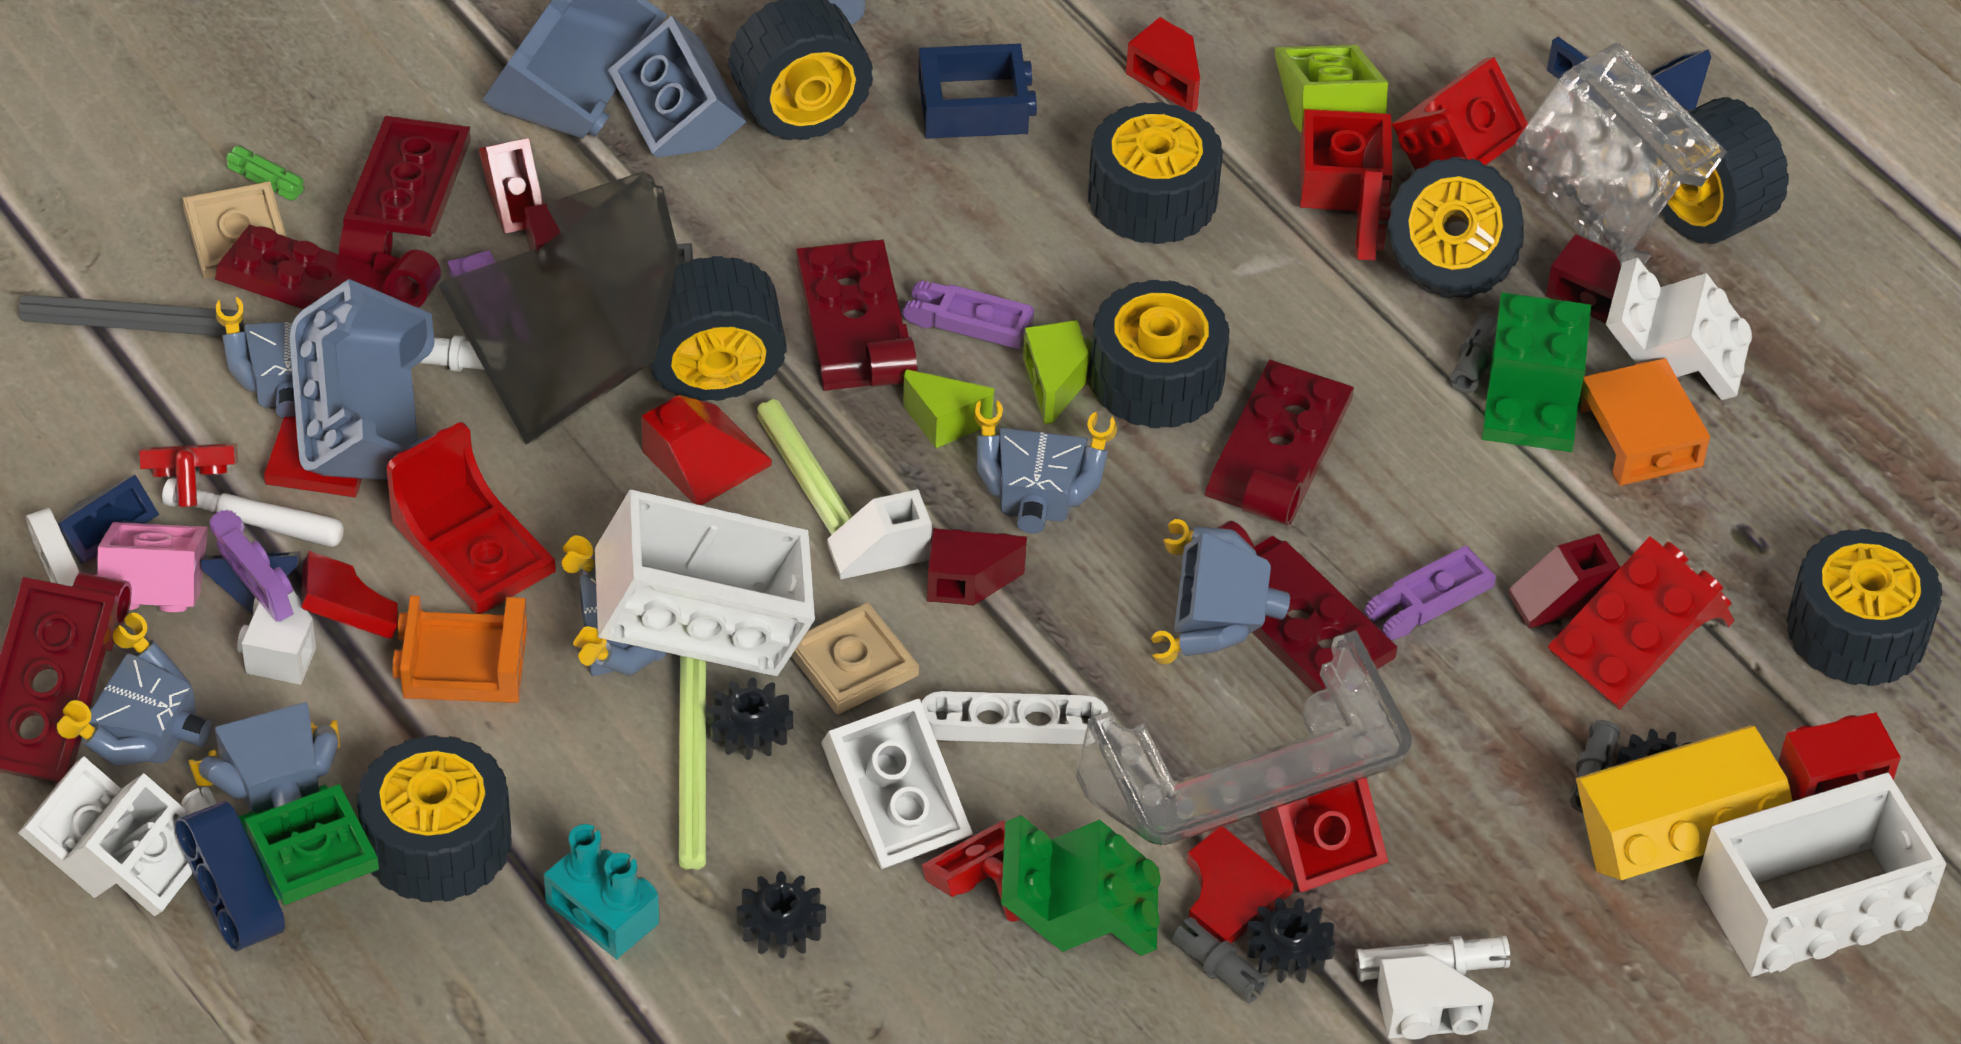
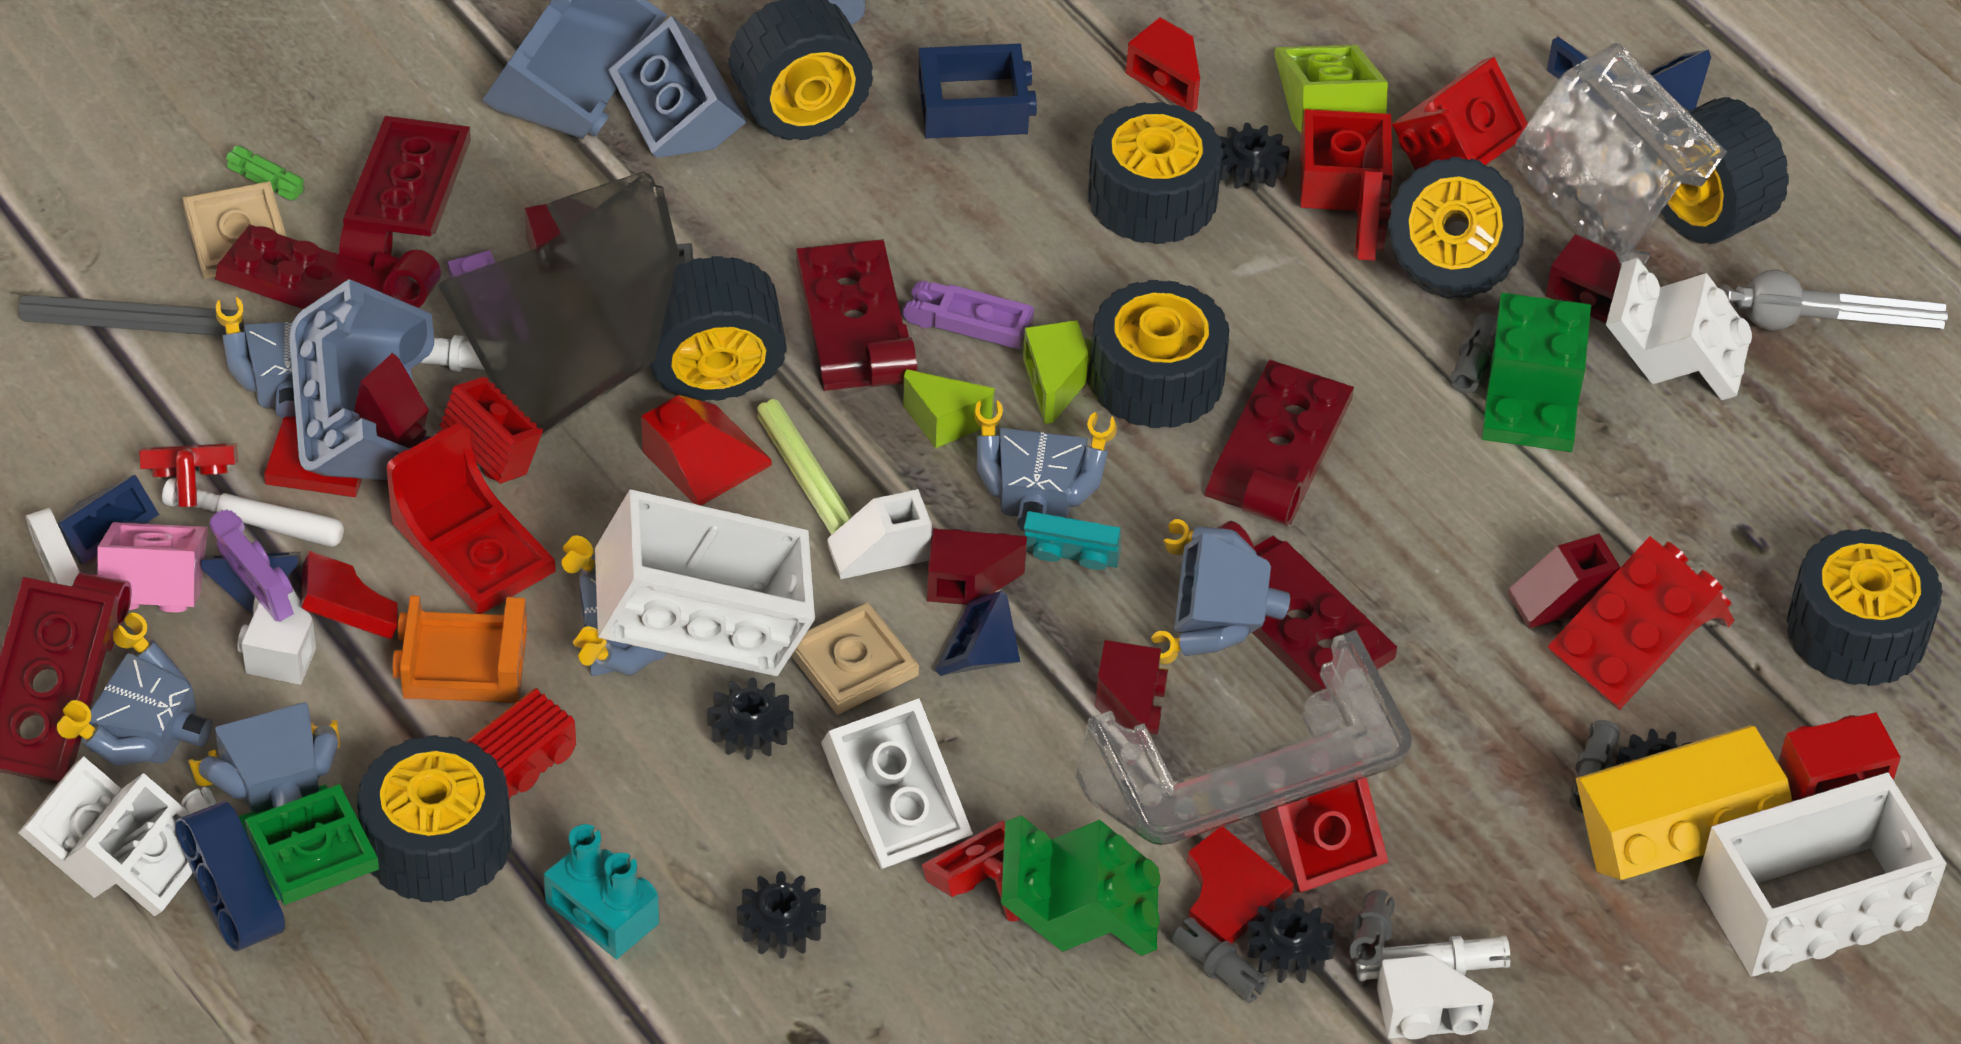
slope [478,138,543,234] -> none
yellowish green axle [679,655,706,870] -> none
white beam [921,691,1109,745] -> none
medium lavender hinge [1364,545,1496,641] -> none
orange panel [1578,358,1710,486] -> none
none -> dark red slope [354,353,429,449]
none -> red brick [439,377,543,484]
none -> red brick [466,688,576,800]
none -> dark blue slope [934,590,1021,676]
none -> teal plate [1024,511,1121,570]
none -> dark red slope [1095,640,1168,753]
none -> black gear [1220,122,1290,192]
none -> dark grey pin [1350,889,1395,966]
none -> light grey piece [1719,269,1948,331]

